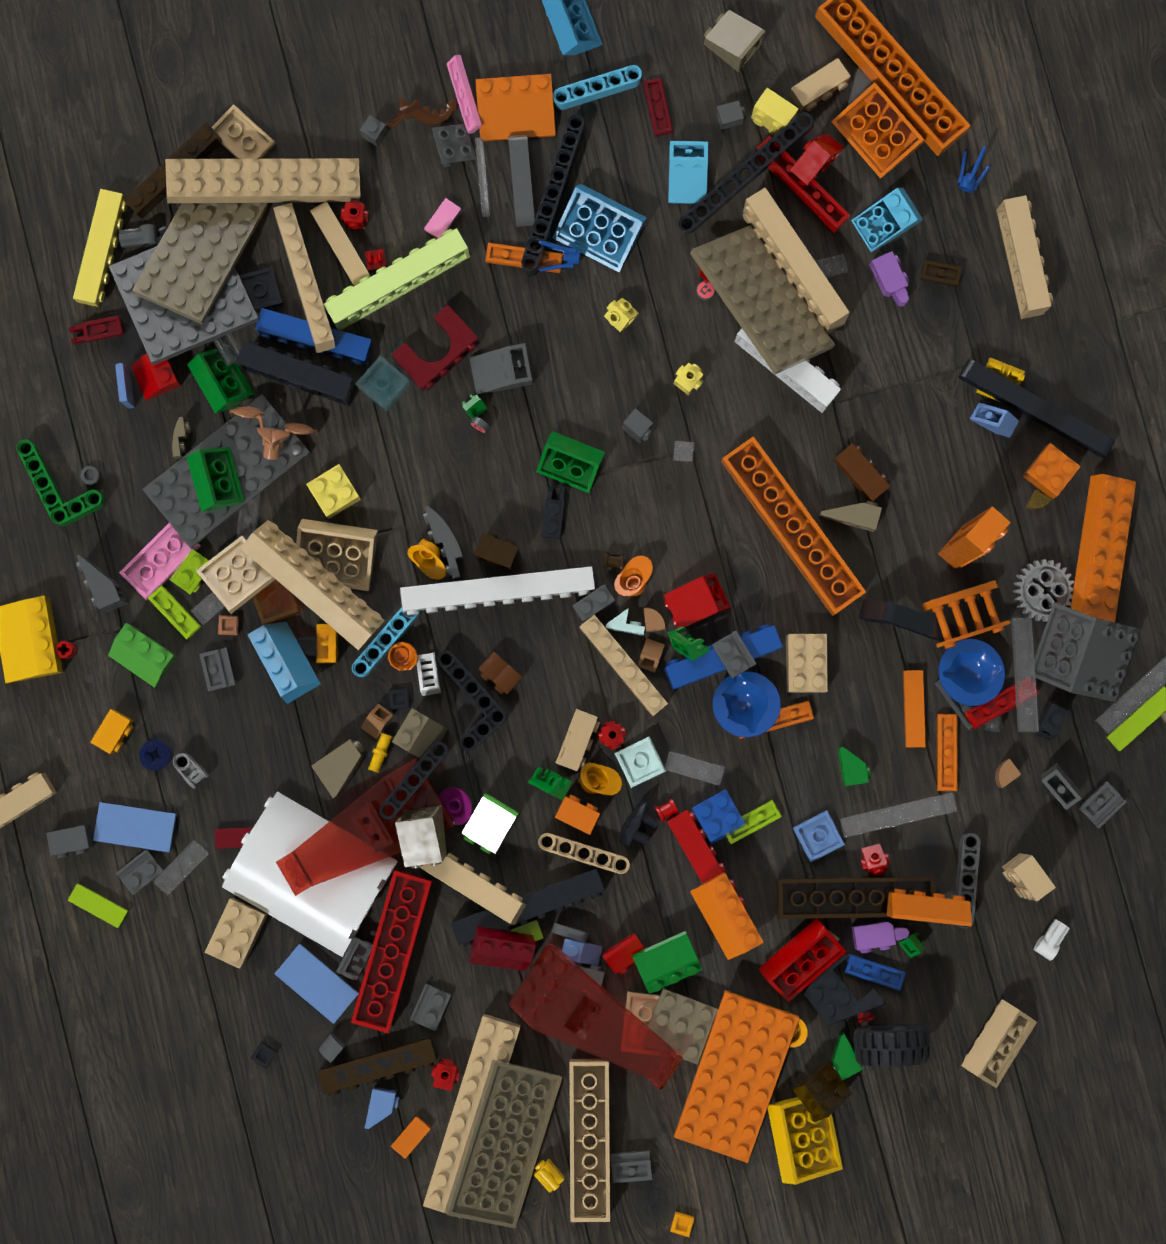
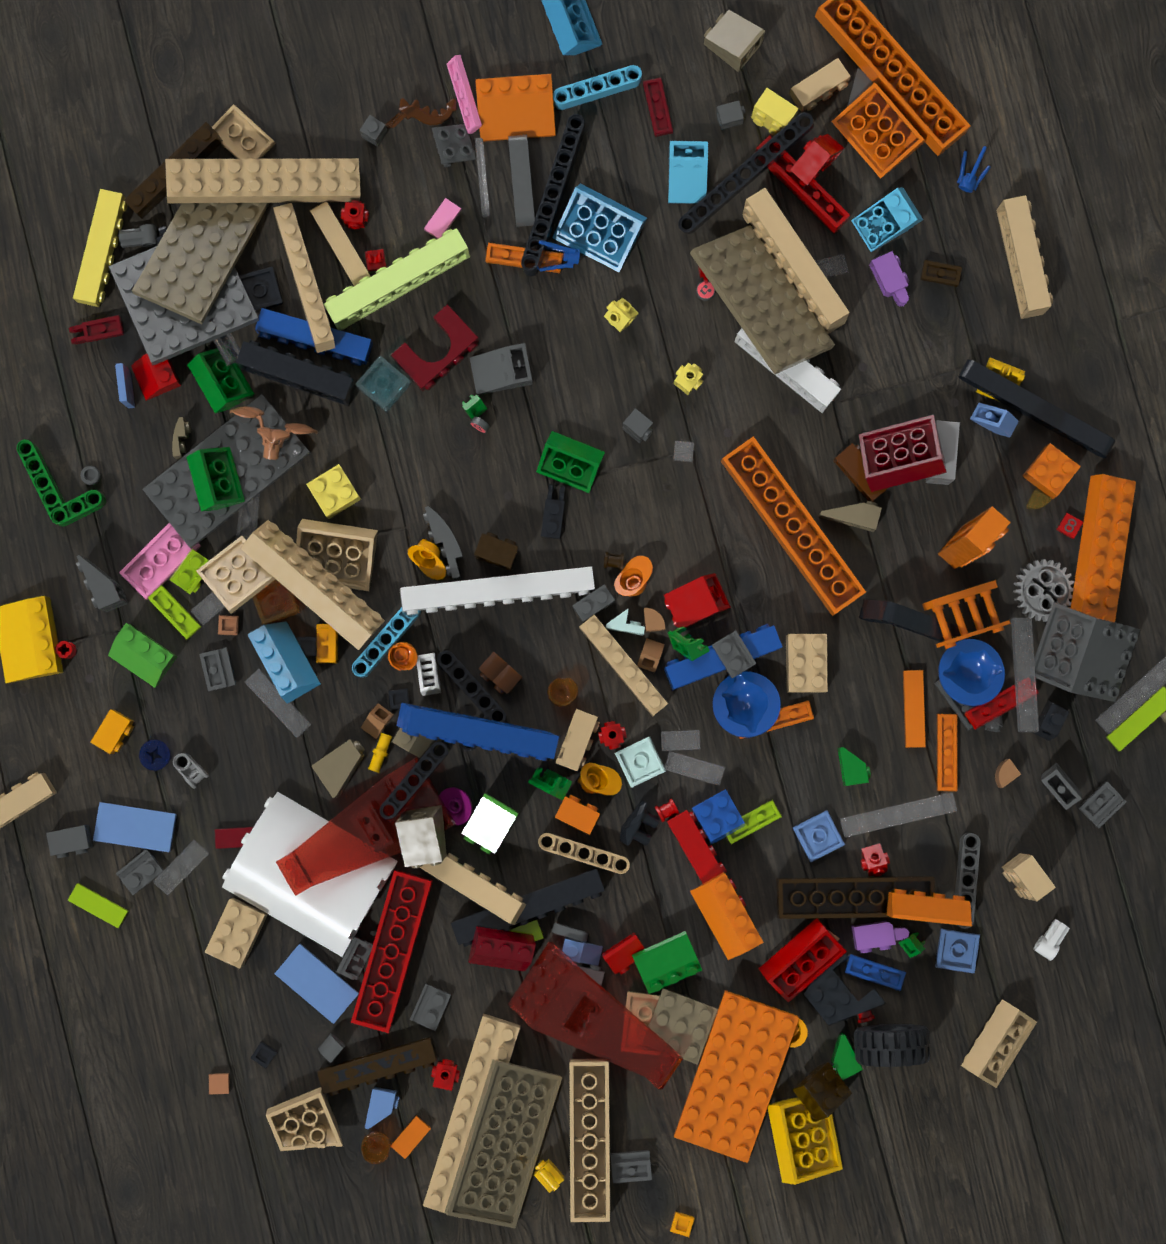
none -> nougat tile [209,1073,230,1094]
none -> clear tile [245,669,312,738]
none -> tan wedge [266,1087,343,1151]
none -> clear orange hair [361,1131,391,1164]
none -> blue brick [396,703,559,761]
none -> clear orange hair [547,677,578,707]
none -> clear tile [661,730,700,751]
none -> dark red slope [859,415,947,492]
none -> light grey brick [926,420,960,485]
none -> medium blue tile [935,929,980,973]
none -> red tile [1056,513,1083,539]

